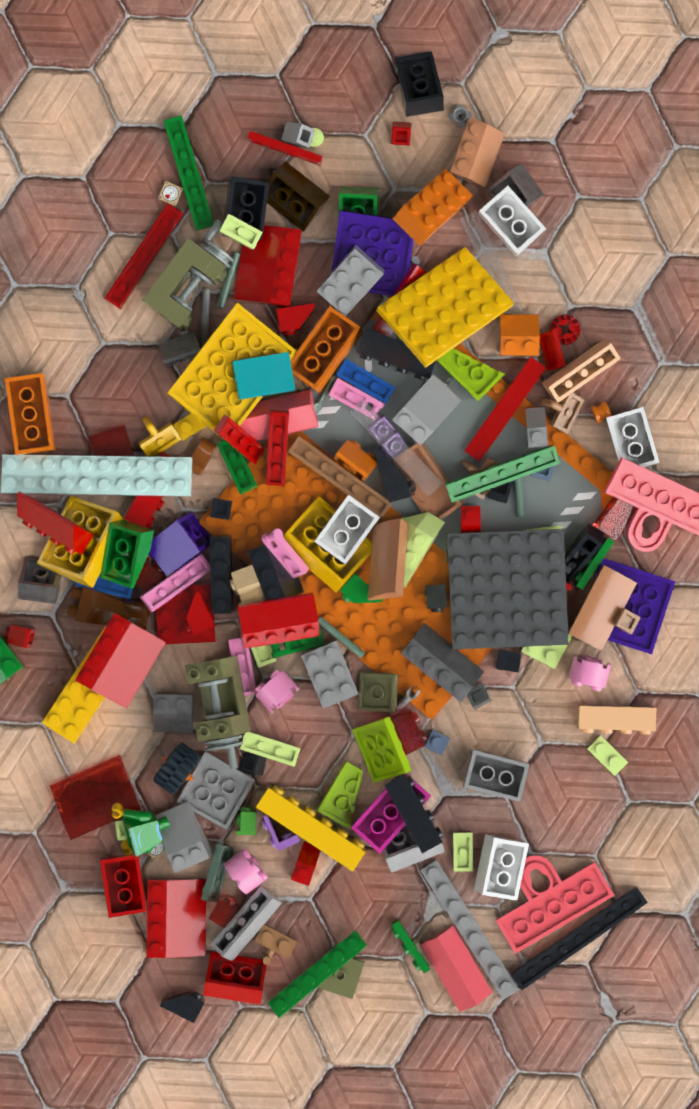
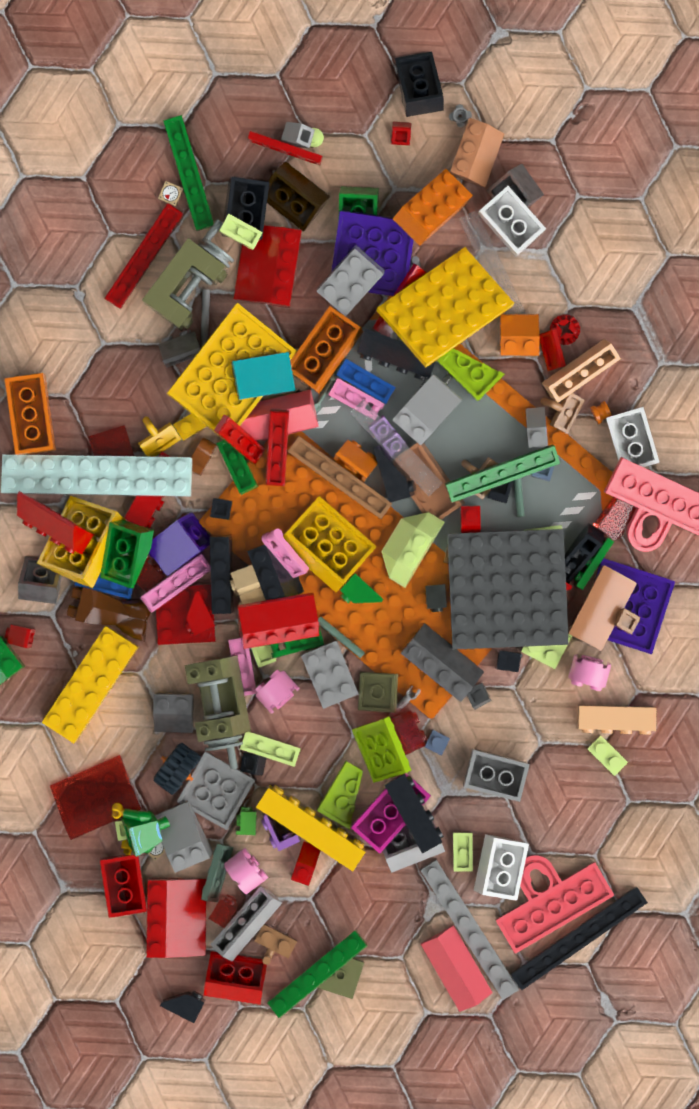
slope [75,613,166,709] -> none
sand green bar [217,252,240,309] -> none
red slope [277,303,315,336] -> none
white slope [314,495,380,564] -> none
nougat slope [368,518,408,600] -> none
green plate [391,919,430,973] -> none
red tile [464,357,546,462] -> none

